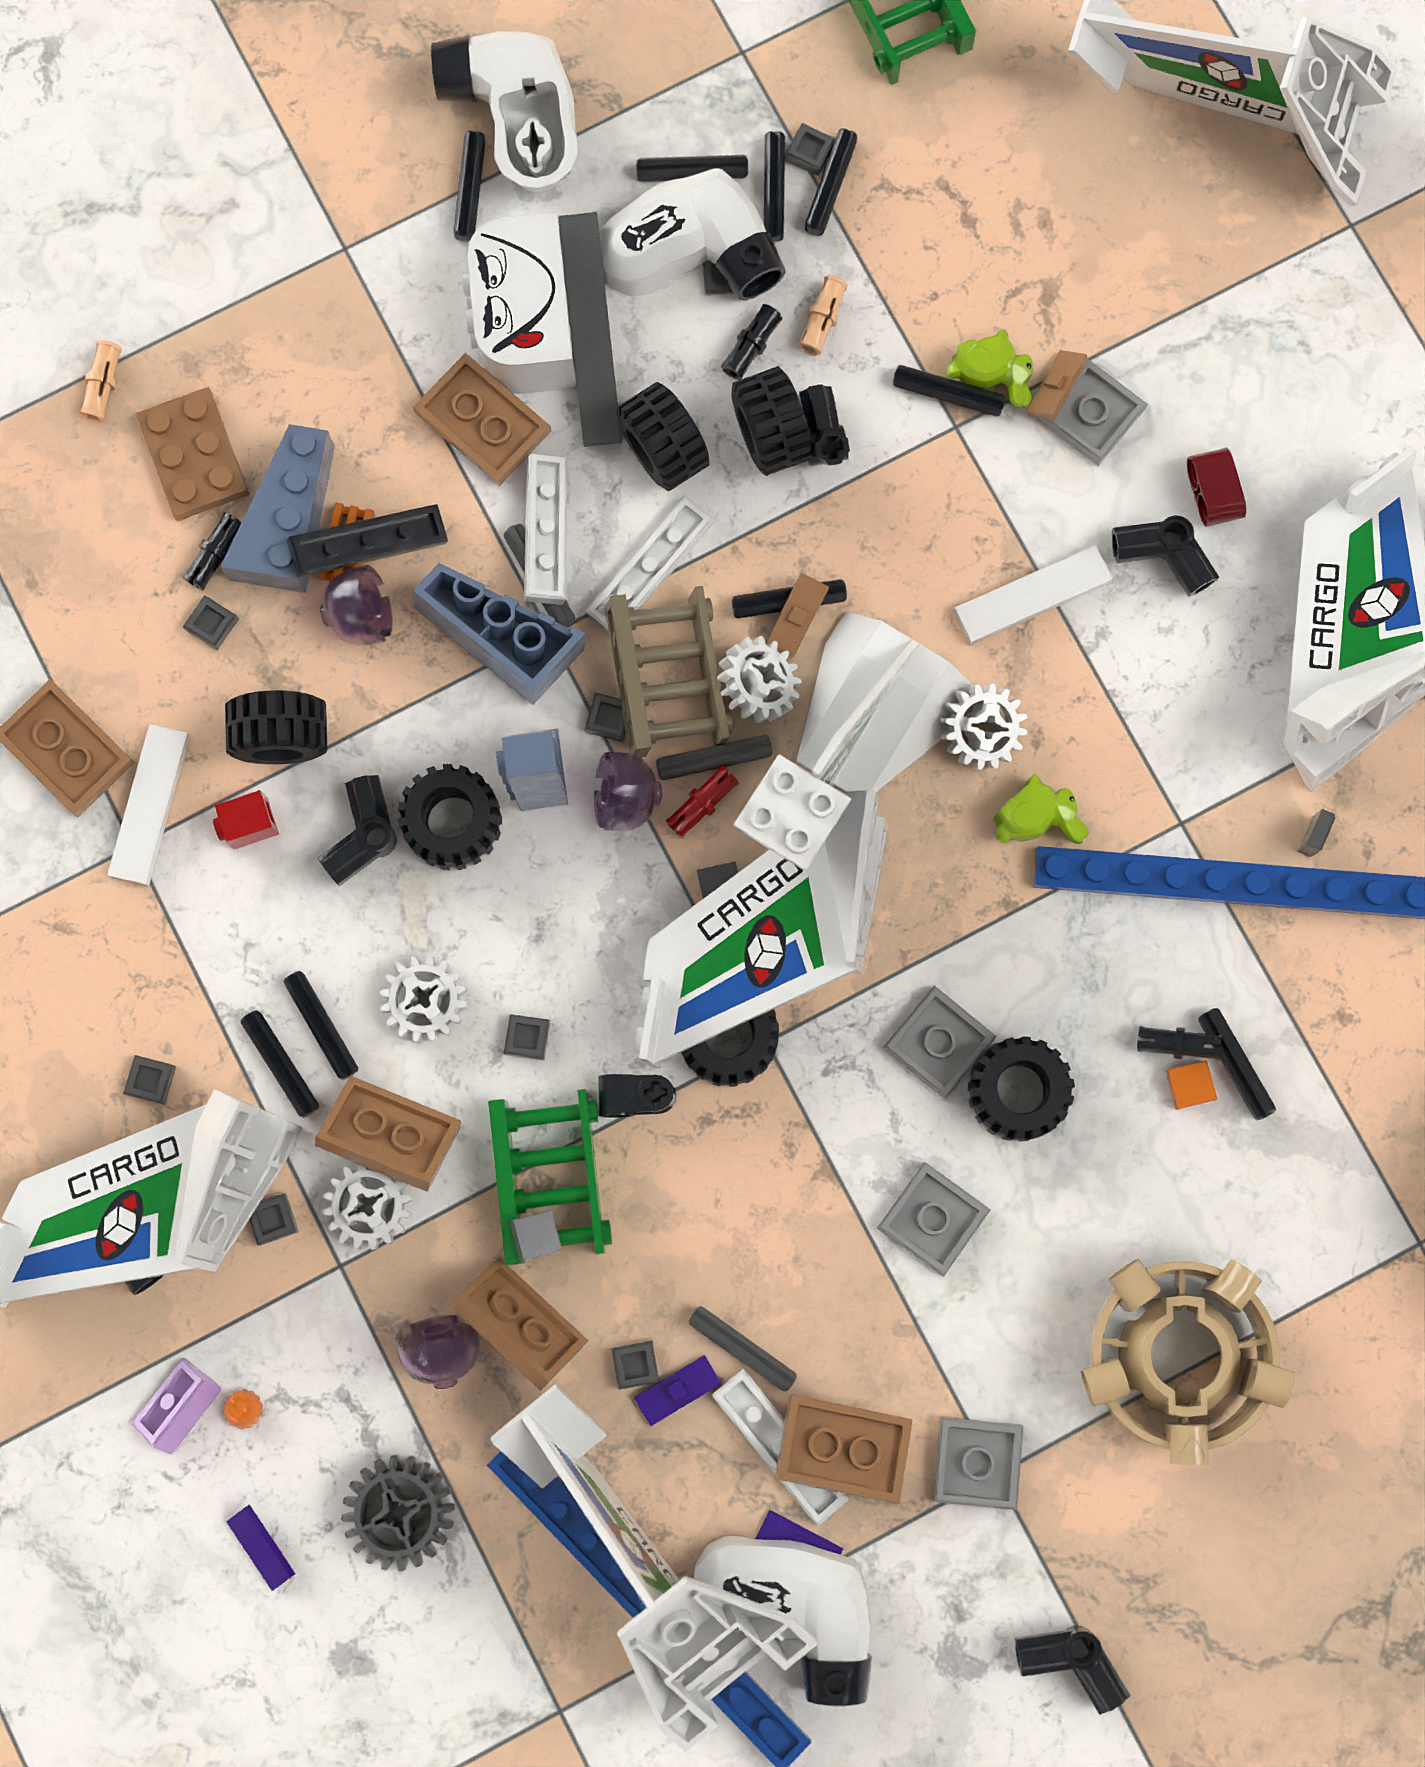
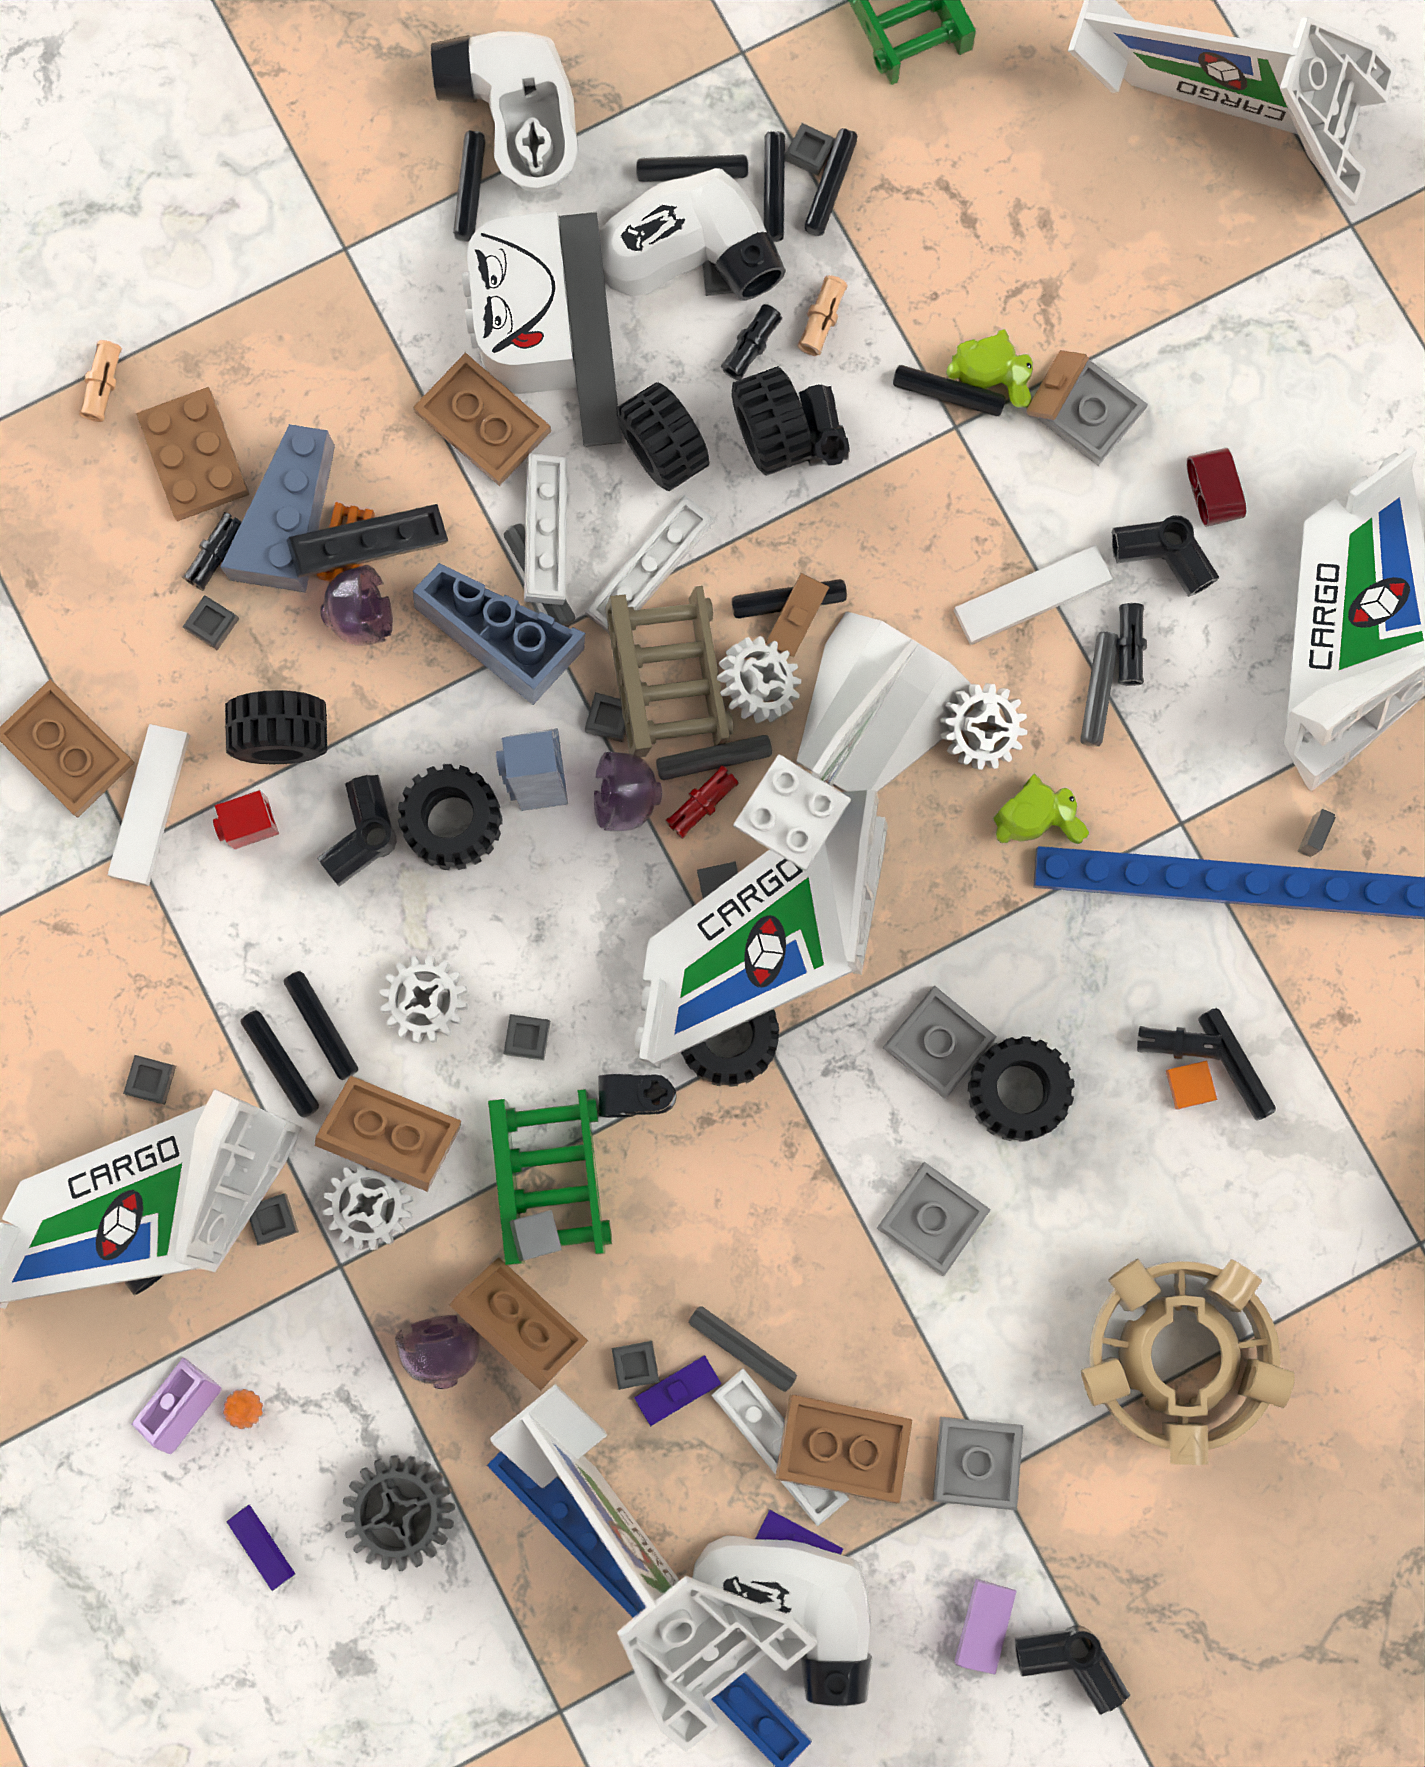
none -> lavender slope [954,1579,1017,1674]
none -> dark grey axle [1080,632,1119,747]
none -> black pin [1116,603,1147,686]

